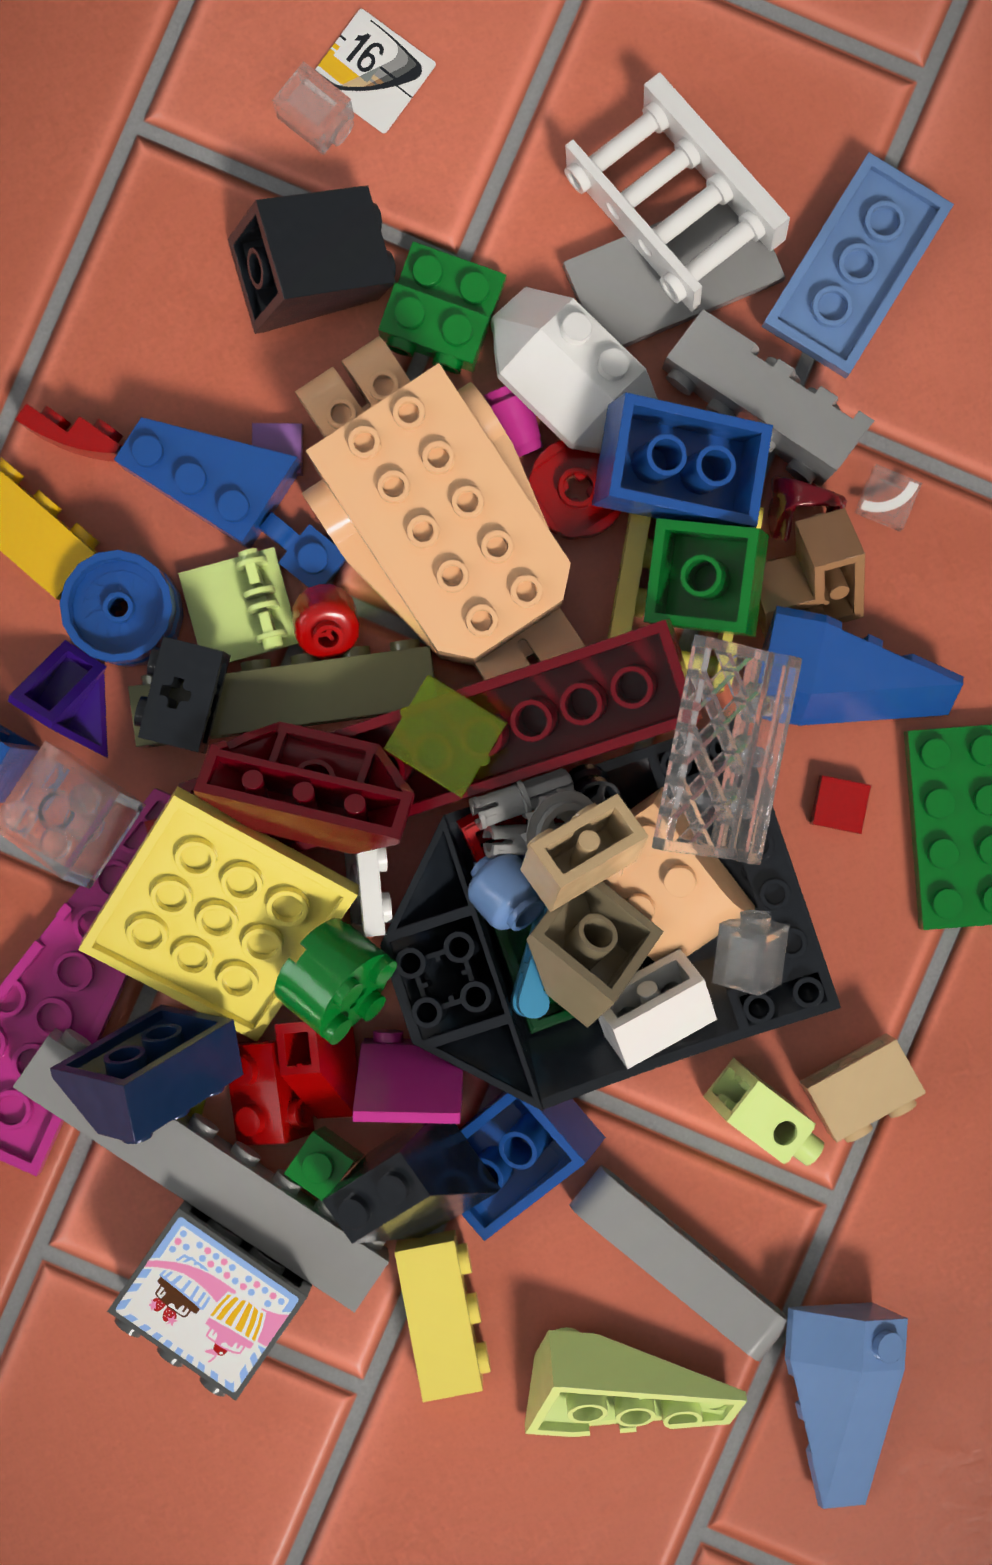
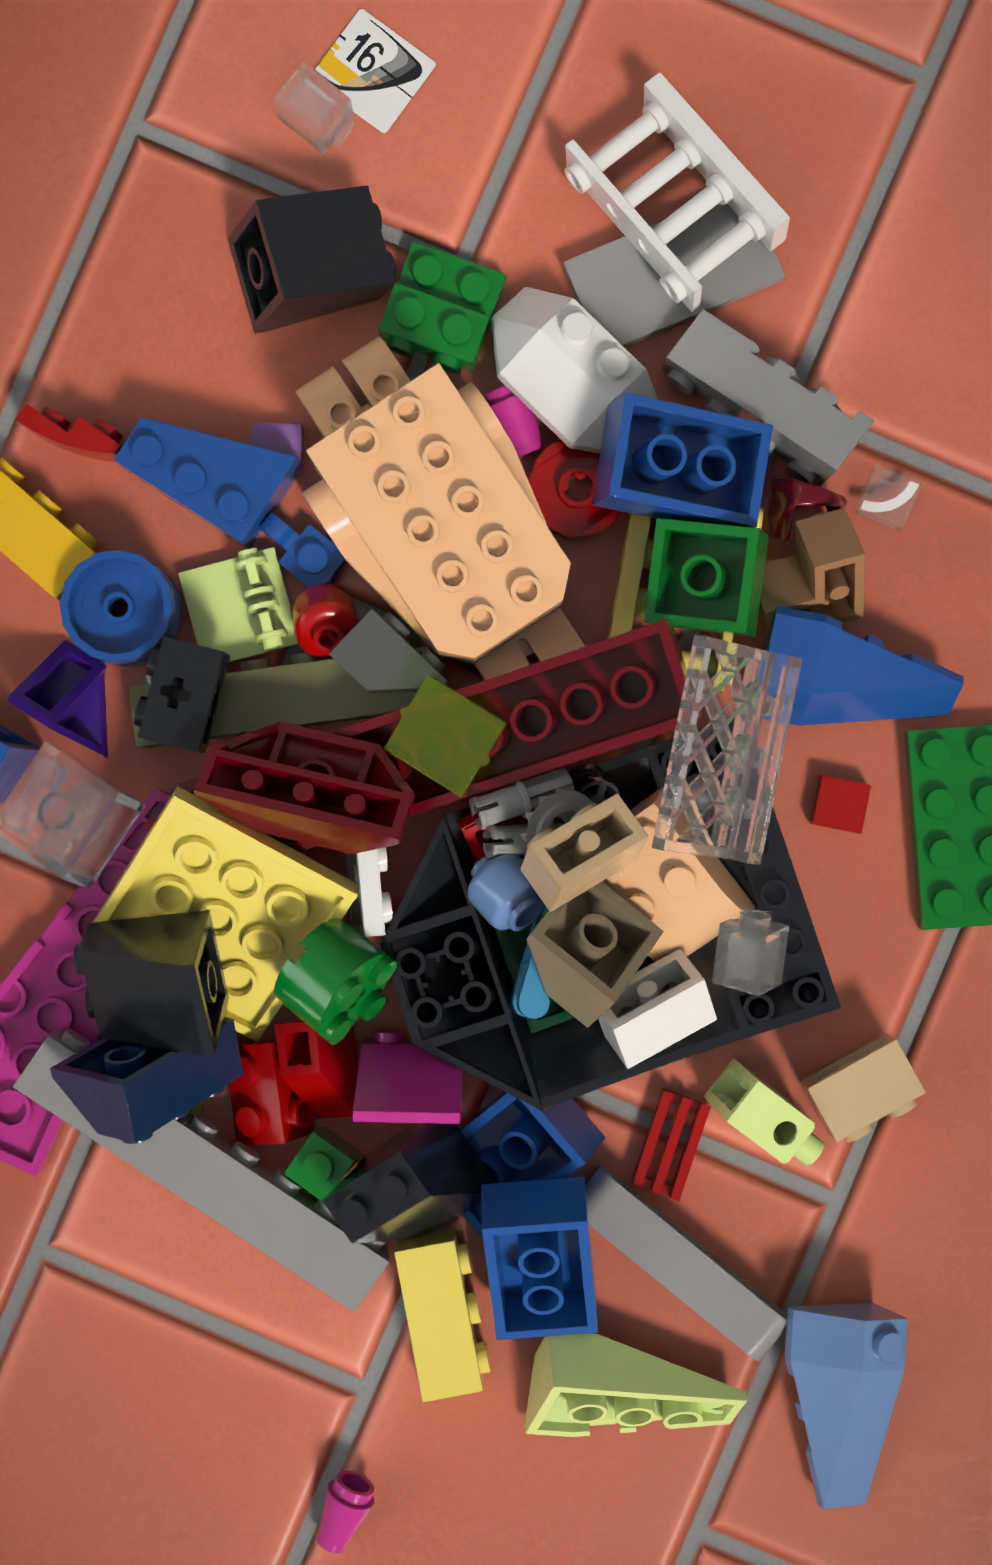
container [107,1200,312,1401] -> none
medium blue plate [761,152,954,378] -> none
none -> black slope [74,910,229,1056]
none -> dark pink cone [317,1471,375,1553]
none -> dark grey slope [329,609,448,693]
none -> blue brick [481,1176,598,1340]
none -> red tile [631,1088,711,1201]

